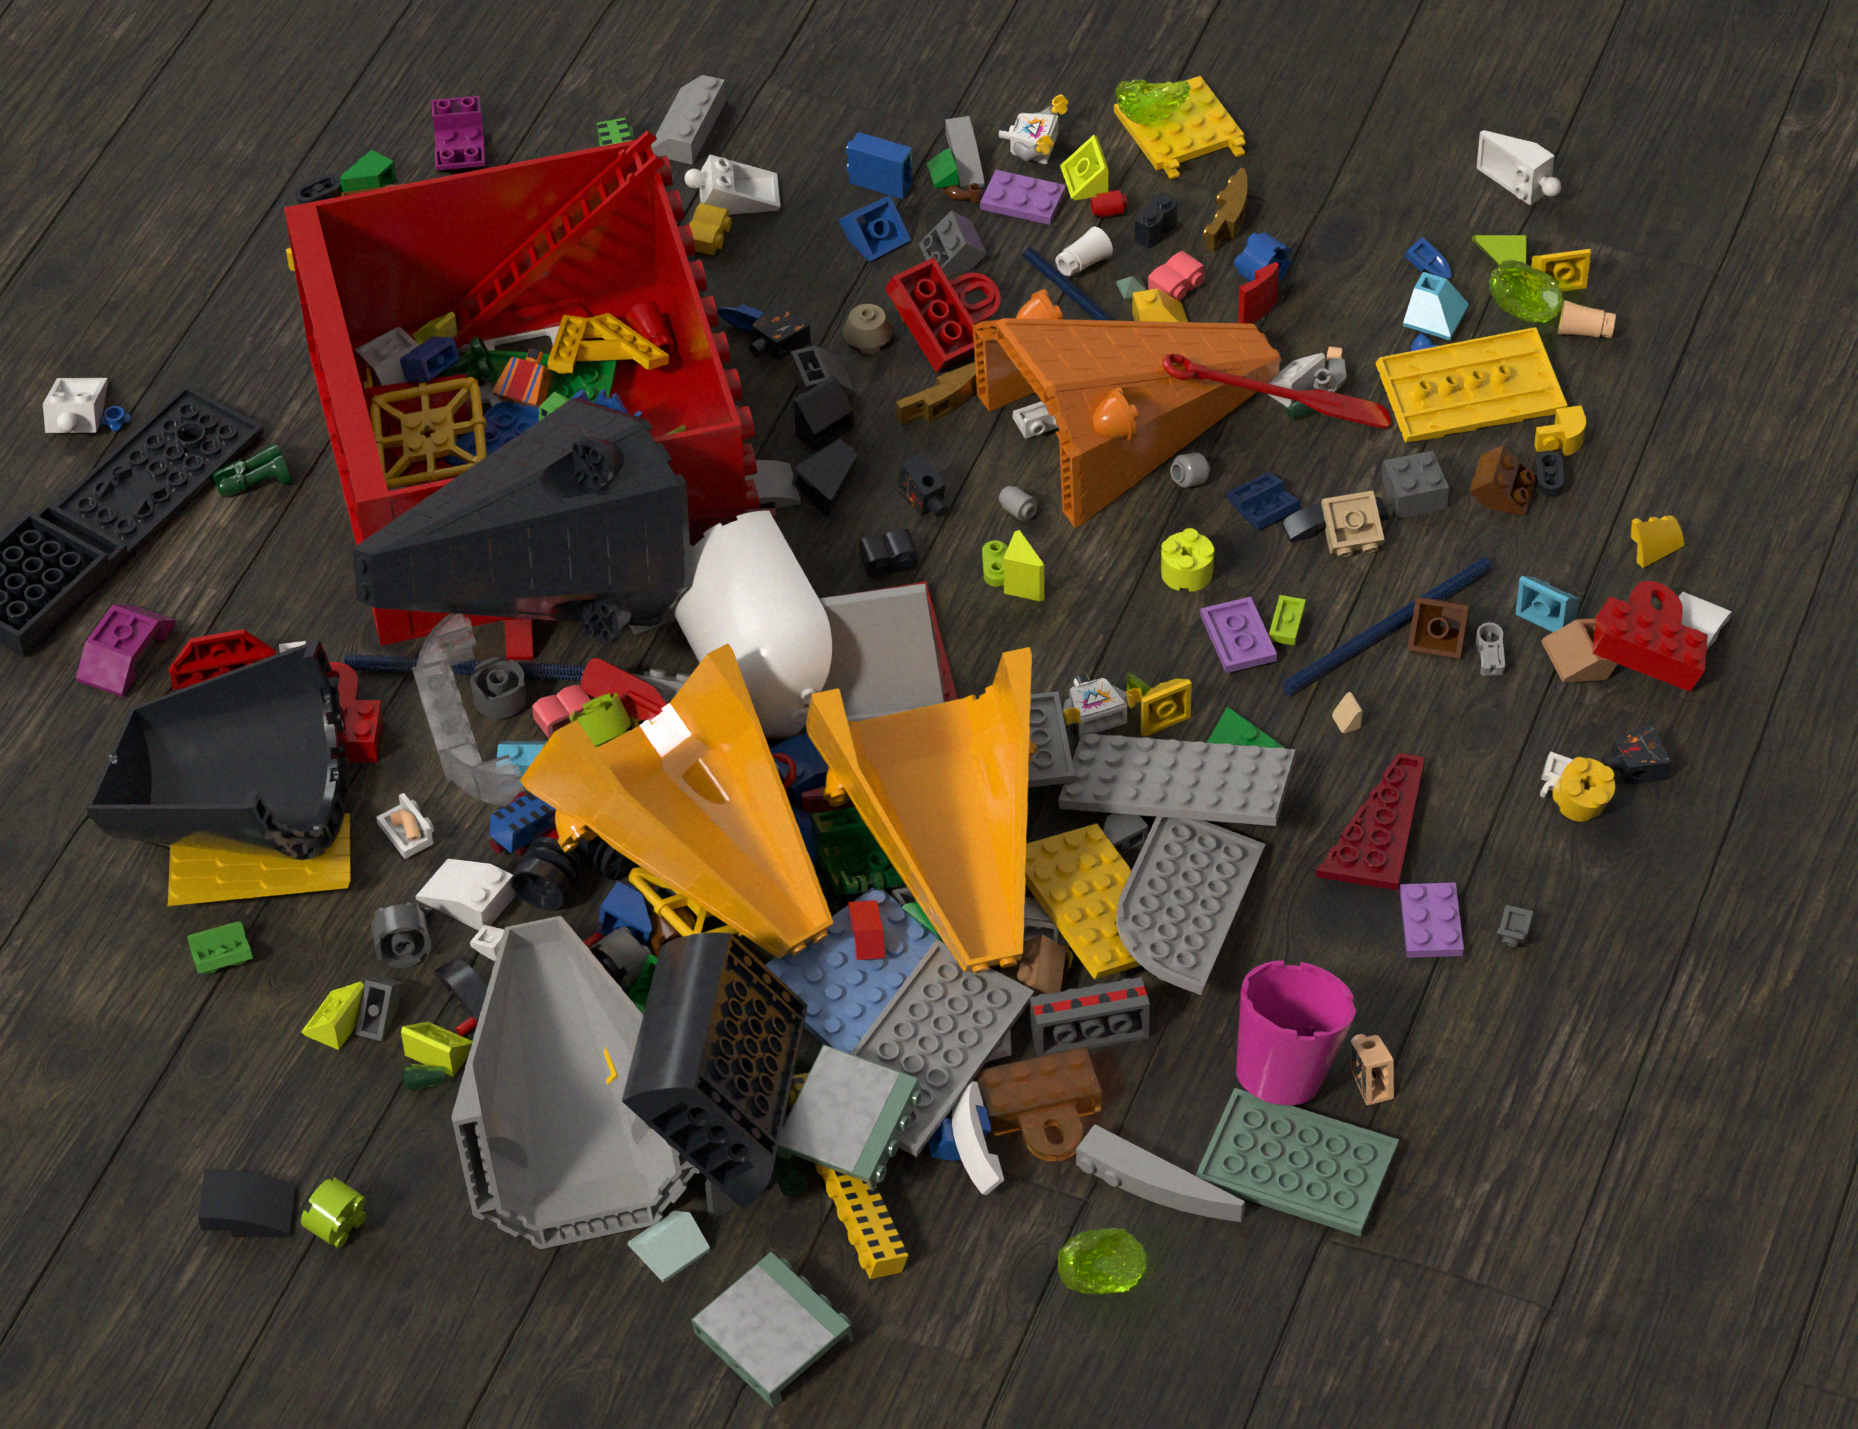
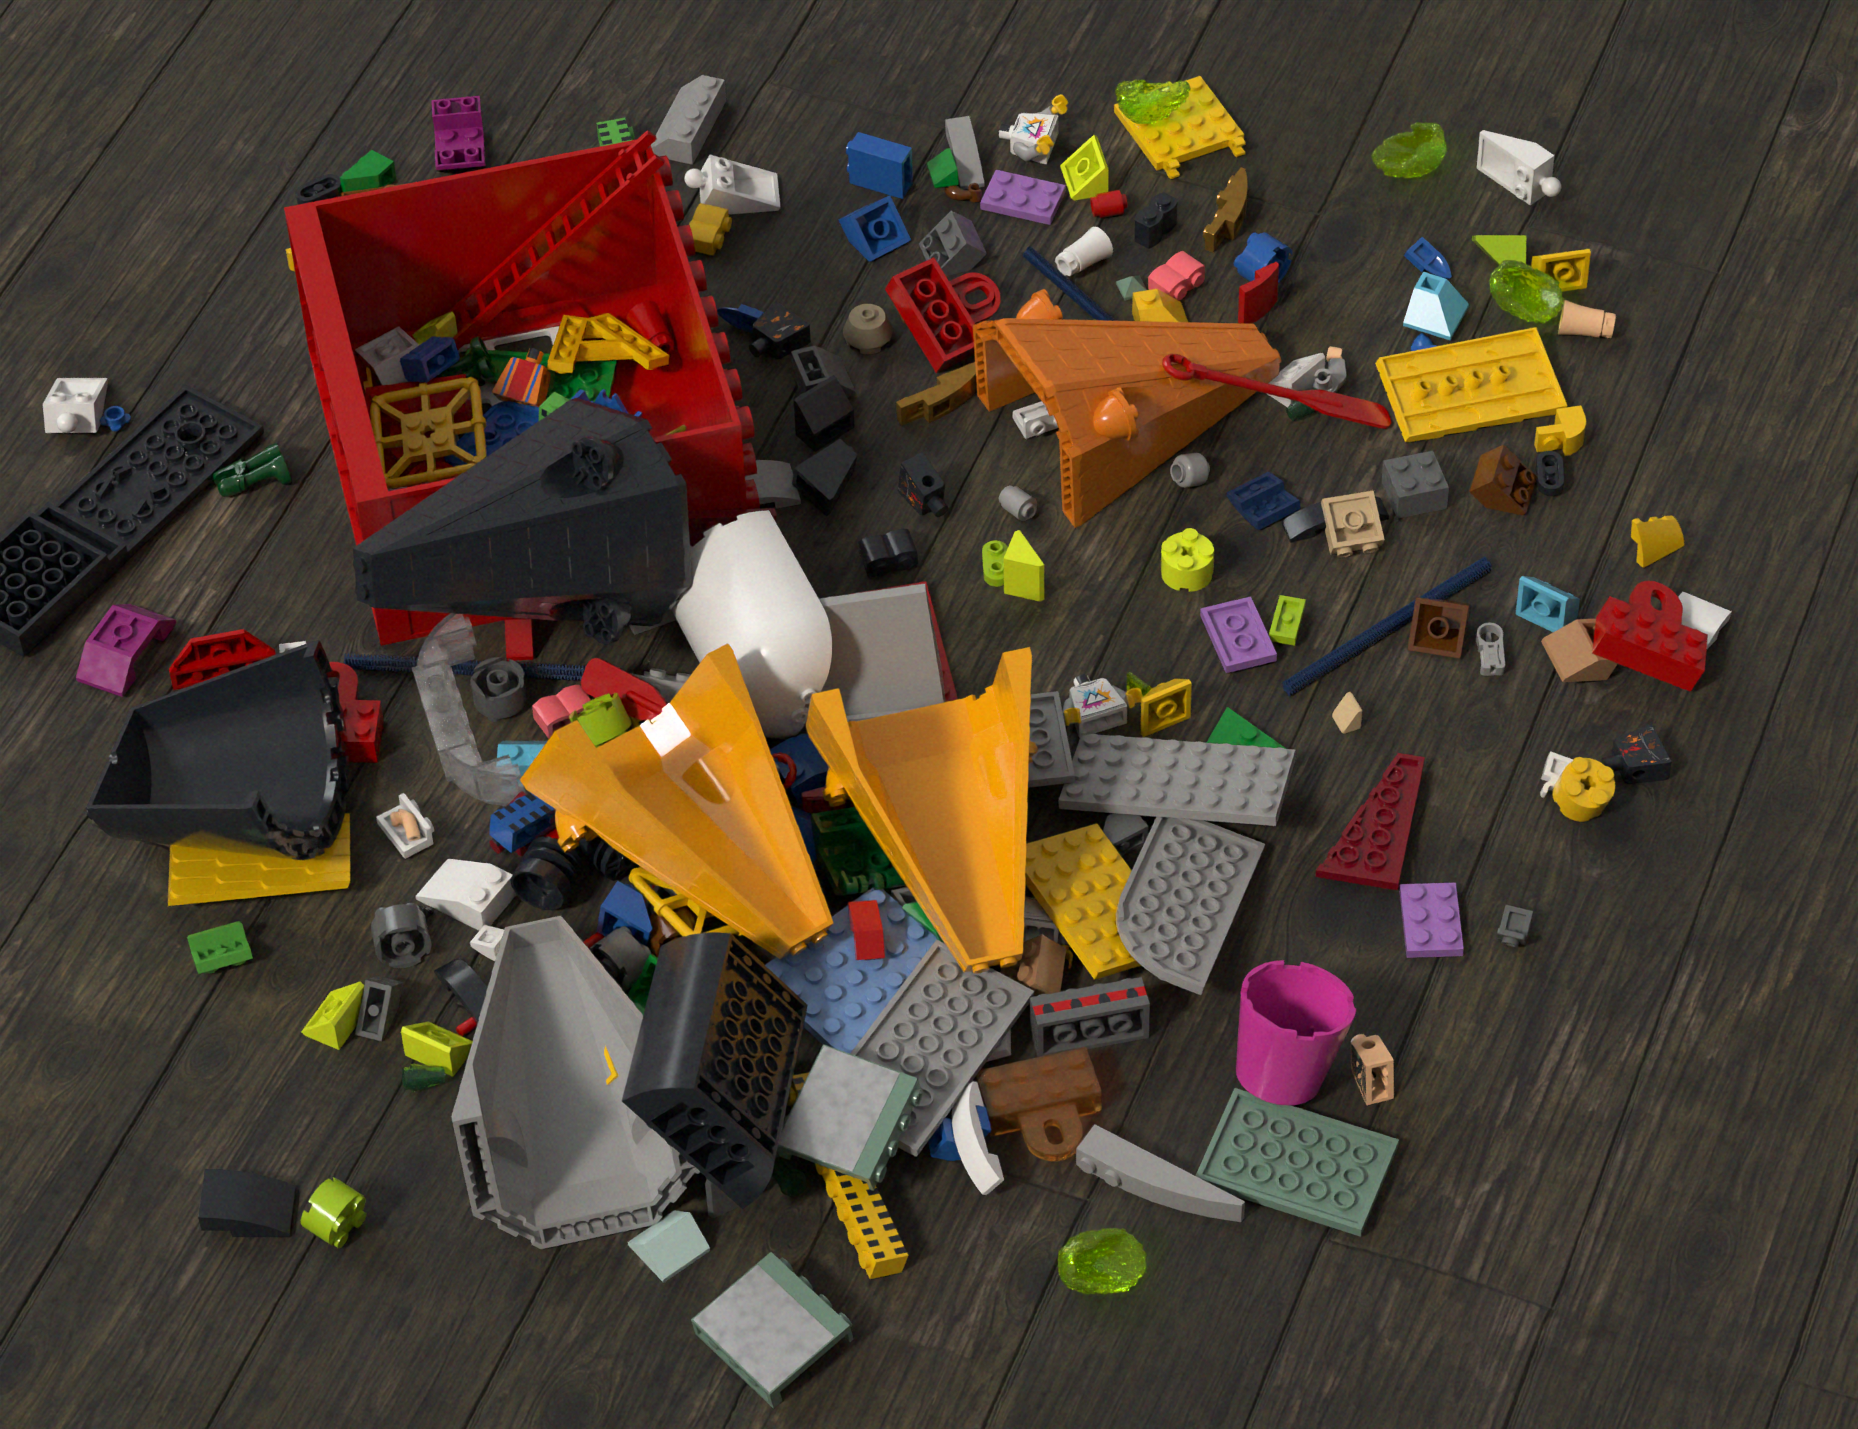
none -> clear neon green hair [1371,122,1448,179]

